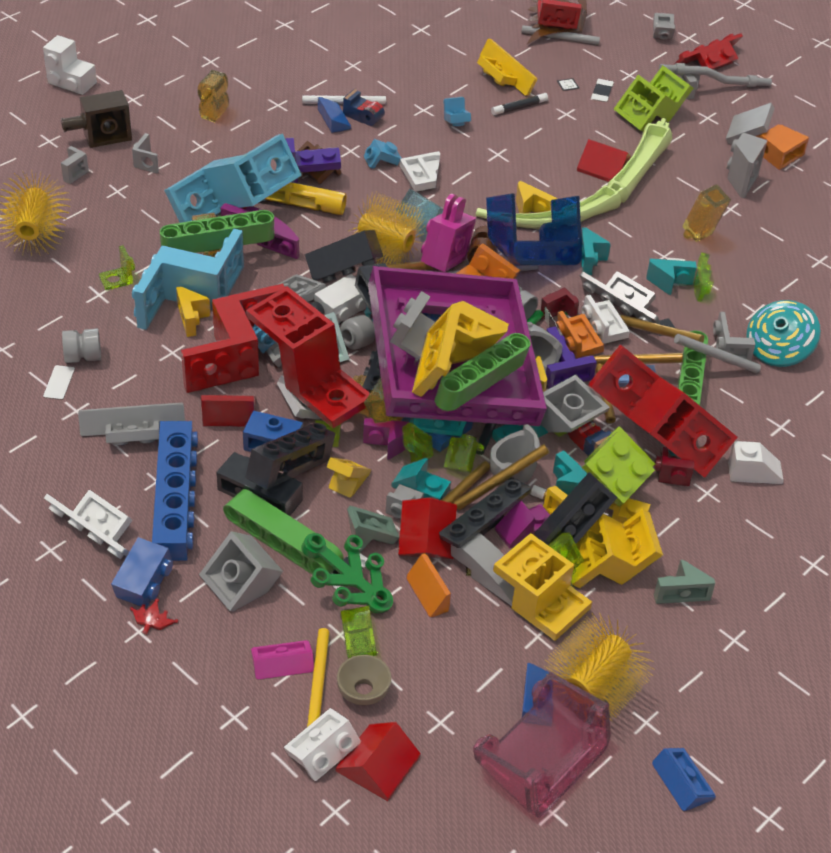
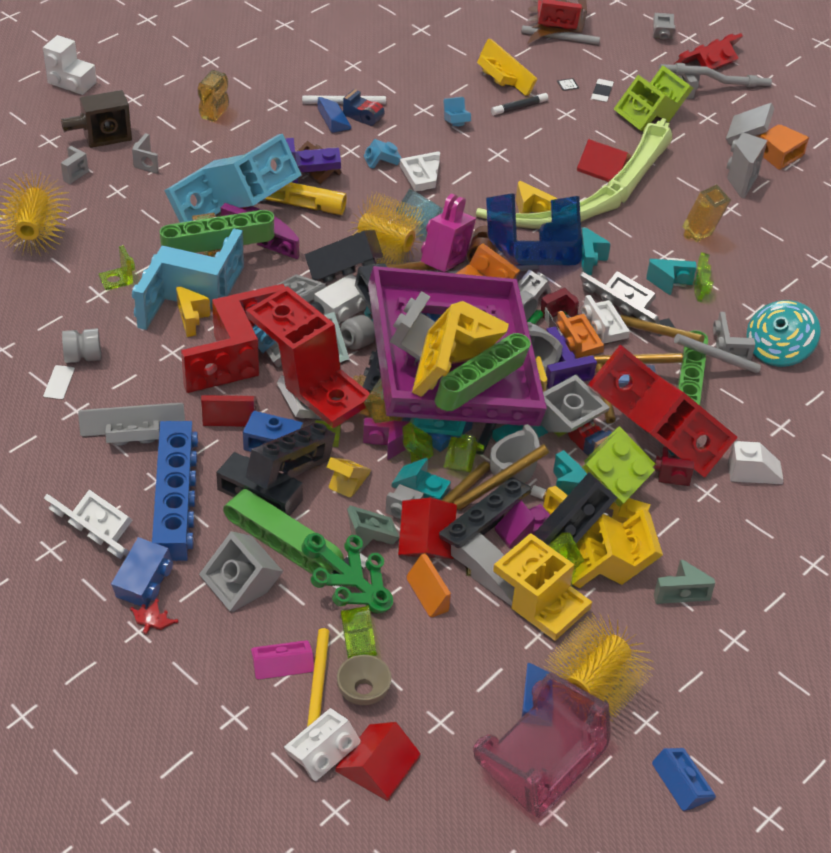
none -> light grey bracket [518,269,551,298]

